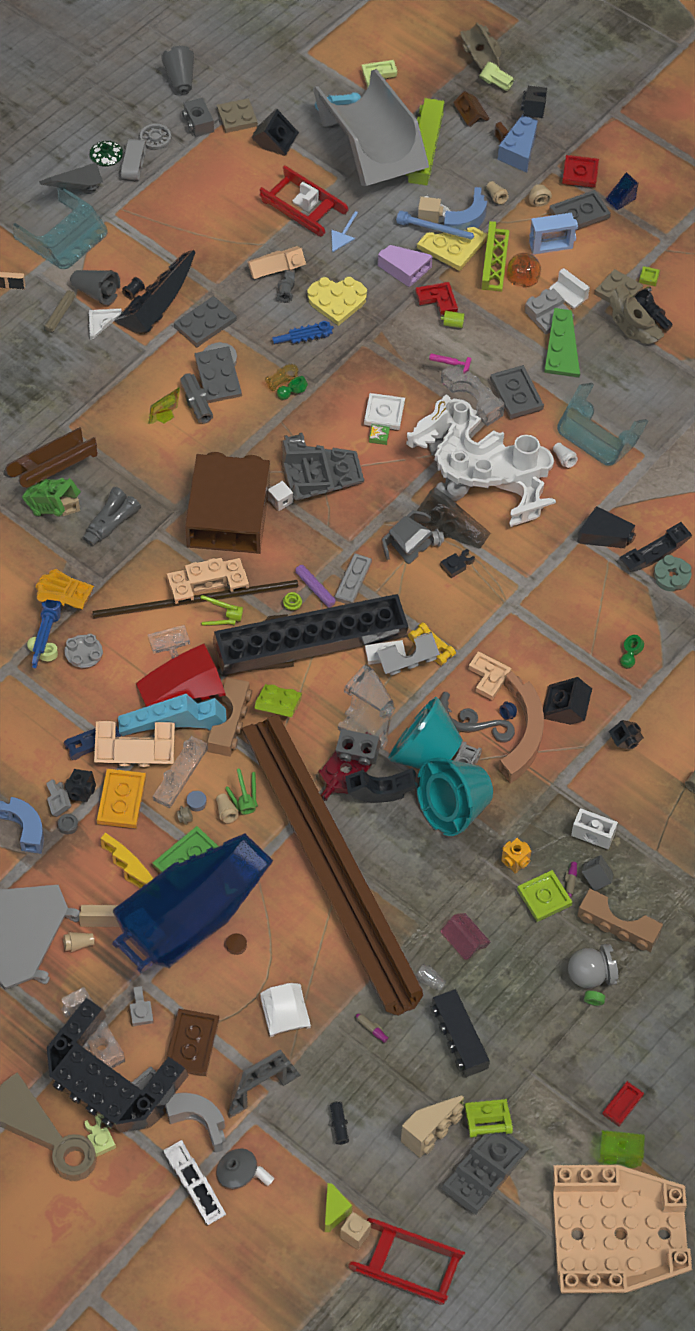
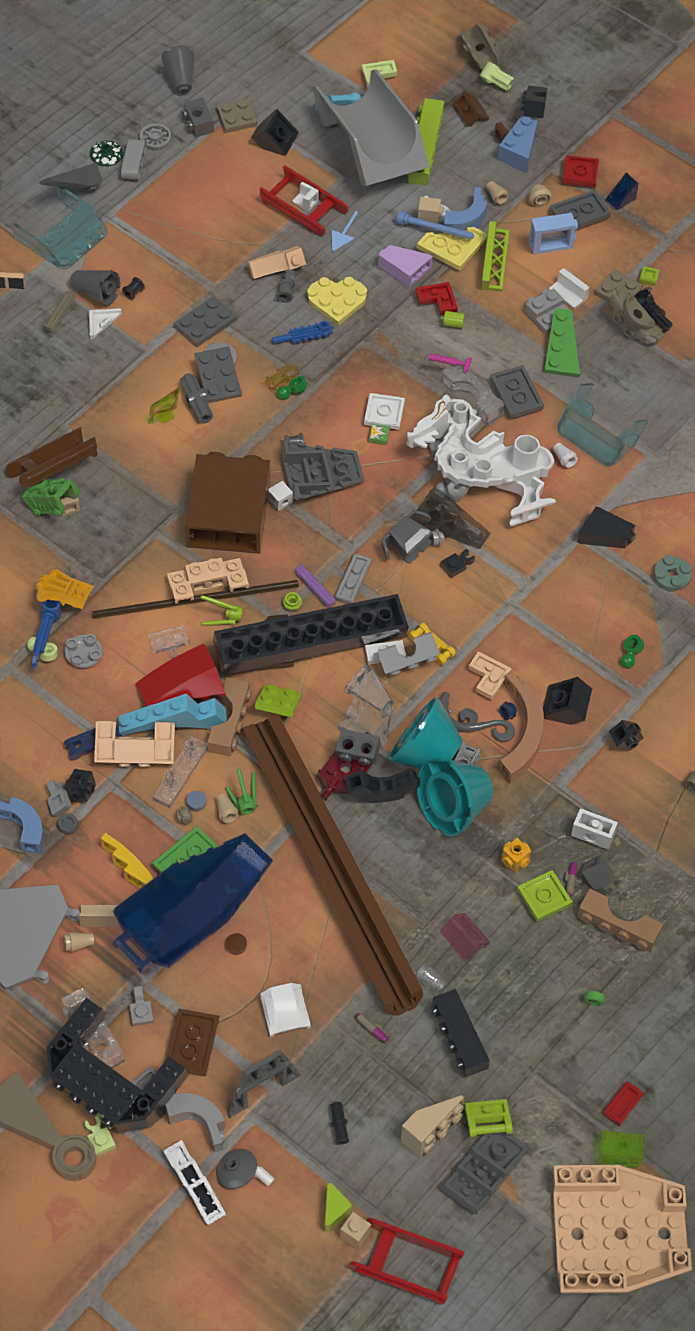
dark grey piece [82,487,141,546] -> none
light orange plate [97,769,146,829] -> none
black wedge [114,250,196,334] -> none
clear orange cylinder [506,253,541,288] -> none
light grey tile [568,944,618,989] -> none
black slope [620,522,692,572] -> none

